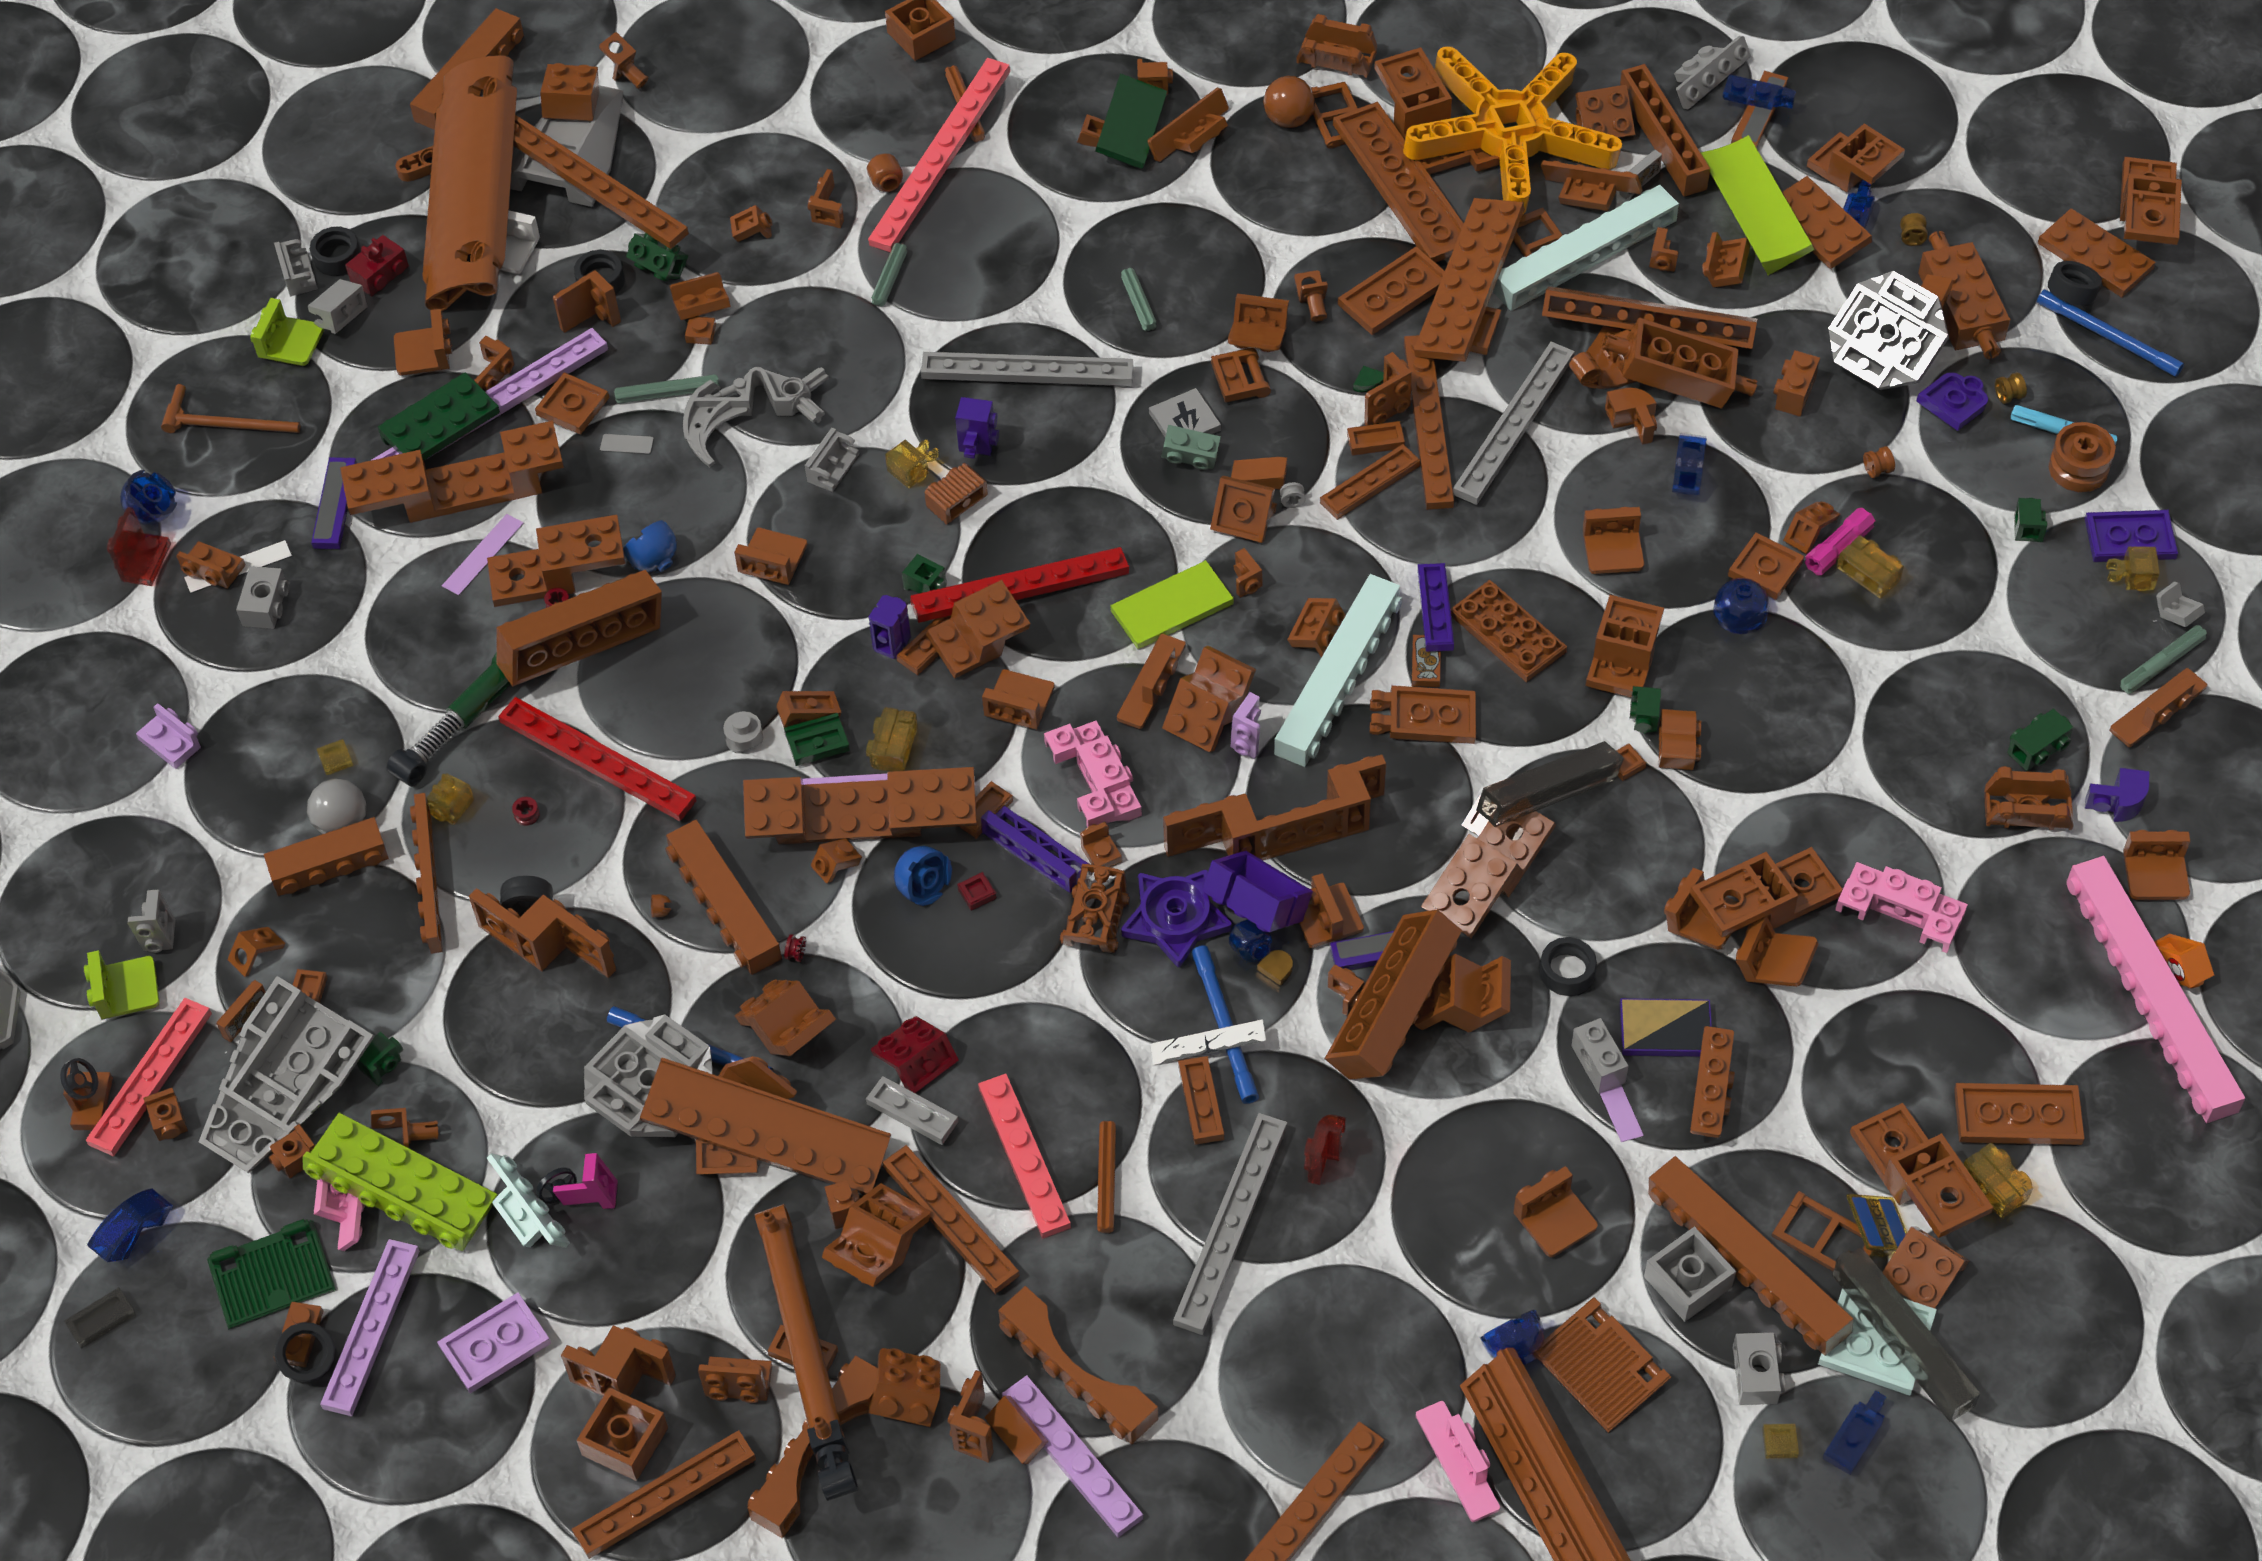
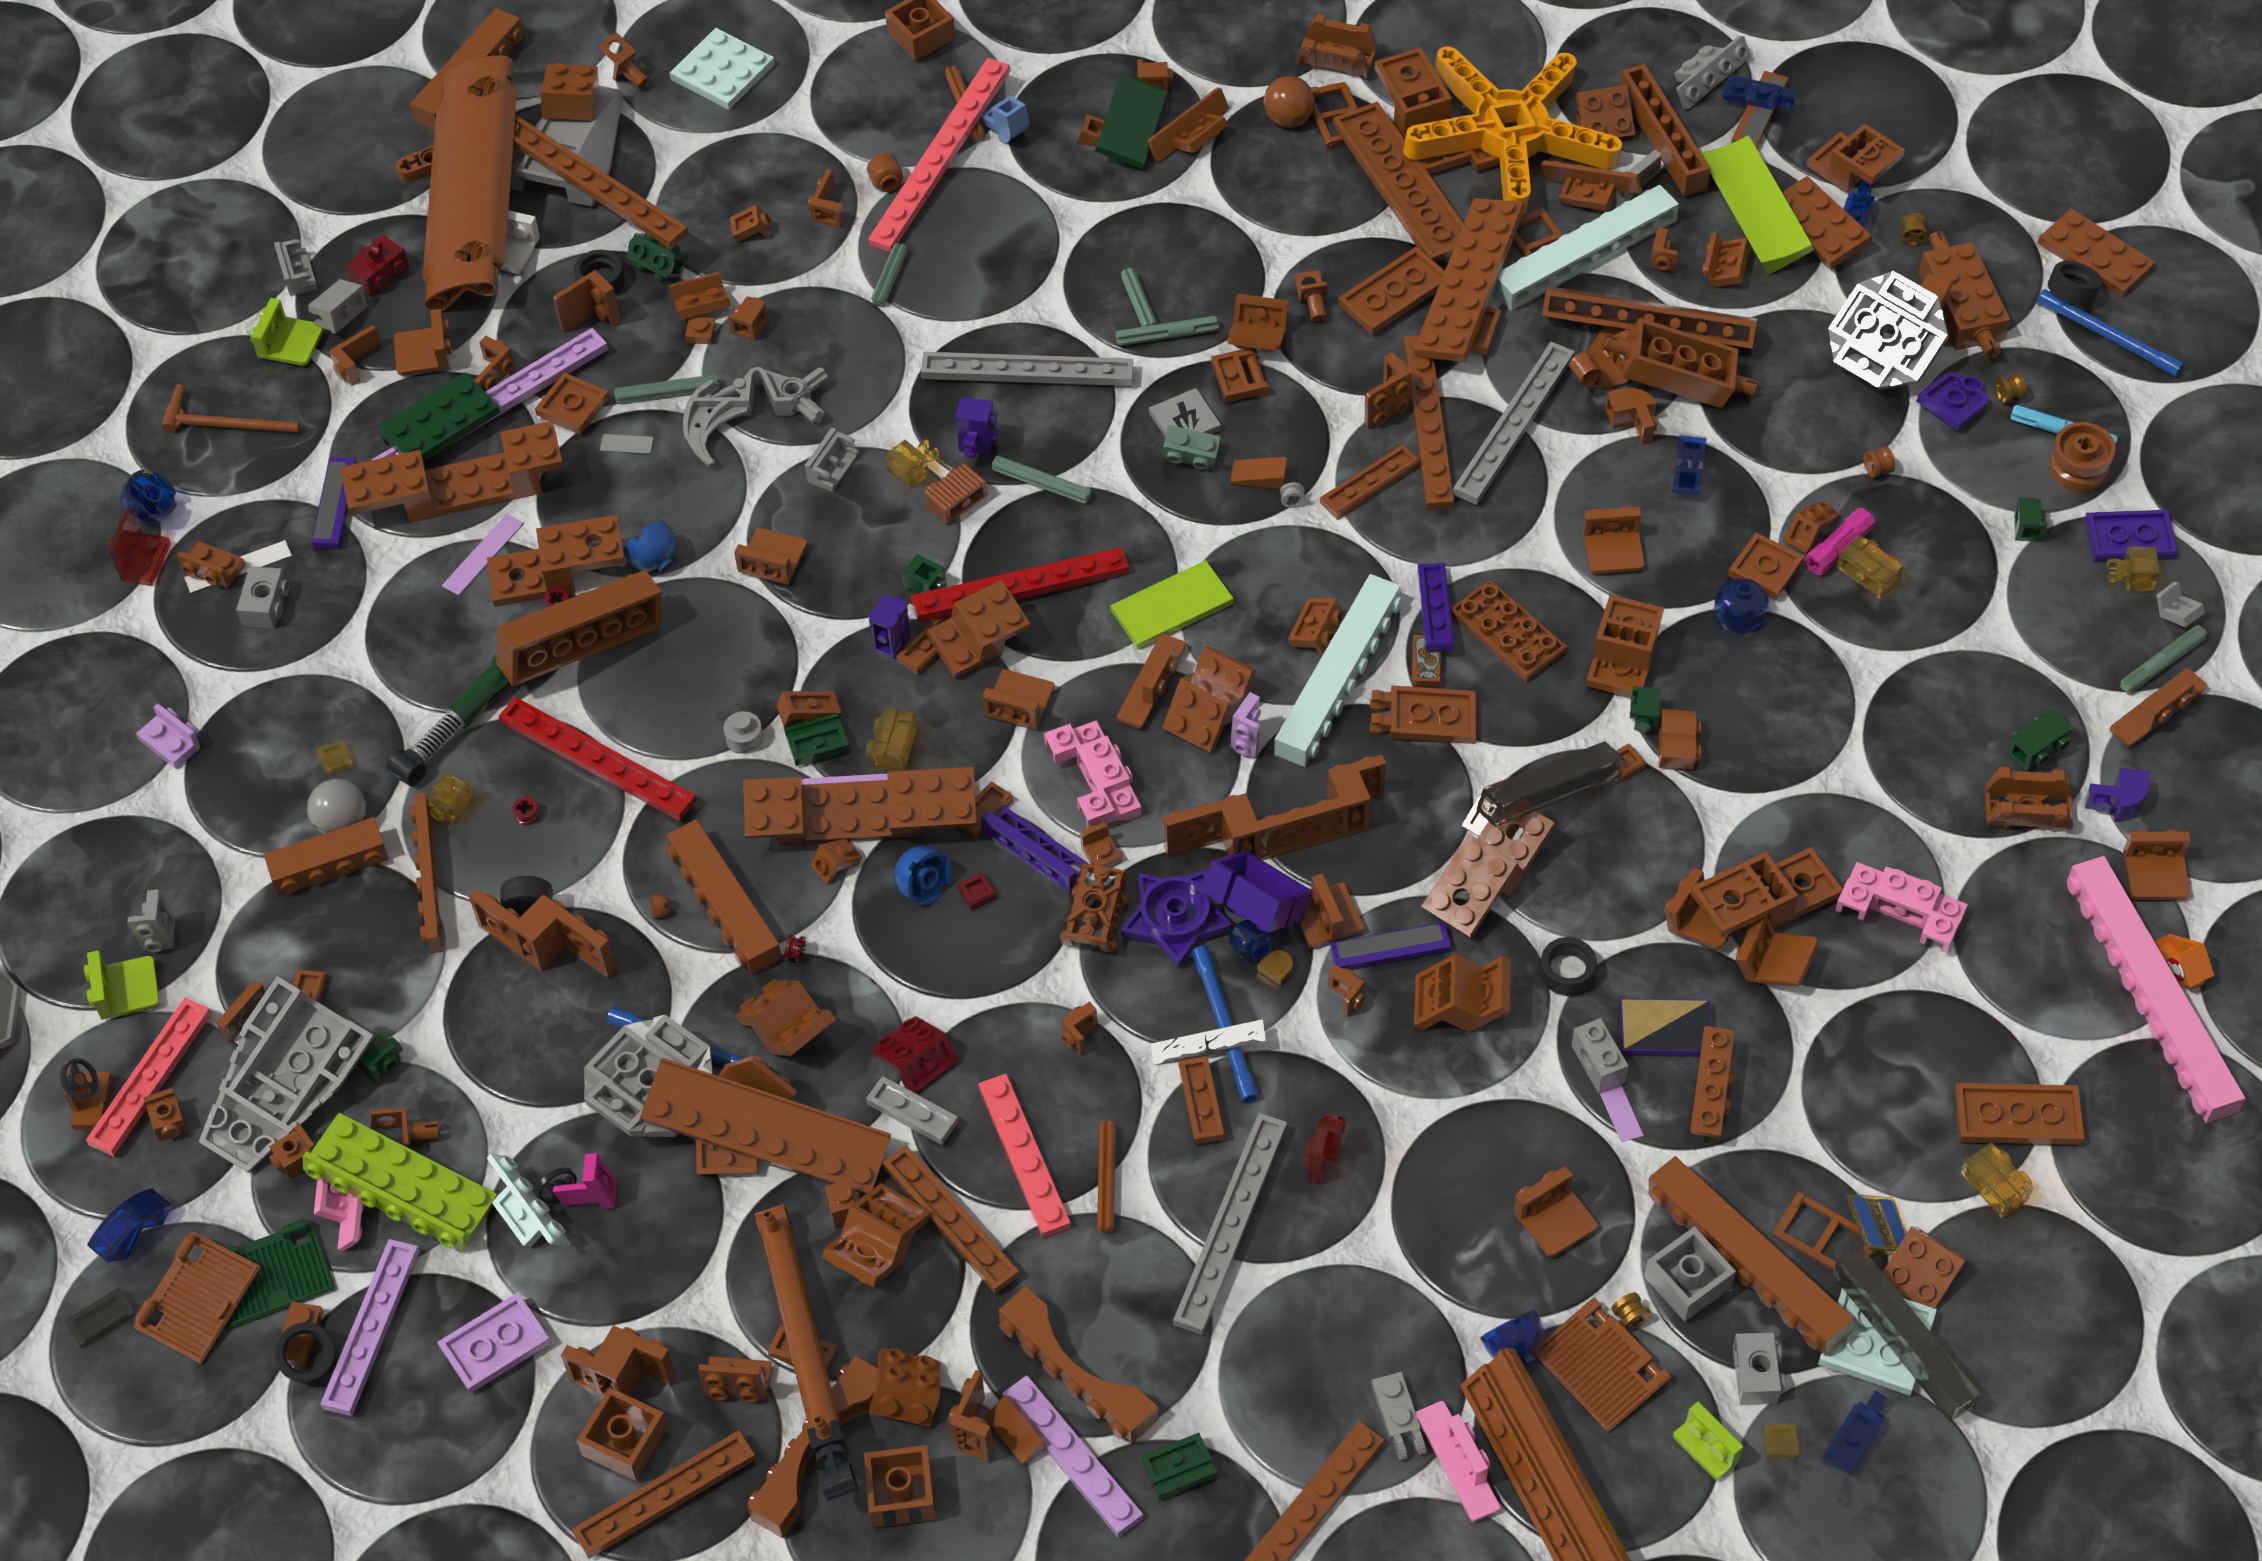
dark orange bracket [228,927,286,977] -> none
black tyre [309,226,361,275] -> none
dark orange bracket [1210,476,1277,543] -> none
dark orange bracket [1234,548,1263,598] -> none
dark orange brick [1324,909,1462,1080] -> none
dark orange tile [1347,421,1405,456] -> none
dark green tile [1353,366,1384,392] -> none
dark orange brick [1773,350,1820,417] -> none
dark orange bracket [1850,1103,1993,1238] -> none
dark orange bracket [2120,157,2182,245] -> none
none -> dark orange window [133,1231,261,1364]
none -> dark orange bracket [329,325,381,386]
none -> light aqua plate [670,28,775,110]
none -> dark orange brick [728,296,768,341]
none -> dark orange brick [864,1445,936,1528]
none -> medium blue brick [981,96,1030,143]
none -> sand green axle [992,456,1091,504]
none -> dark orange bracket [1061,1001,1098,1055]
none -> sand green axle [1115,316,1219,346]
none -> dark green plate [1141,1432,1218,1501]
none -> light grey hinge [1371,1372,1426,1460]
none -> pearl gold wheel [1611,1292,1651,1331]
none -> lime bracket [1673,1402,1744,1480]

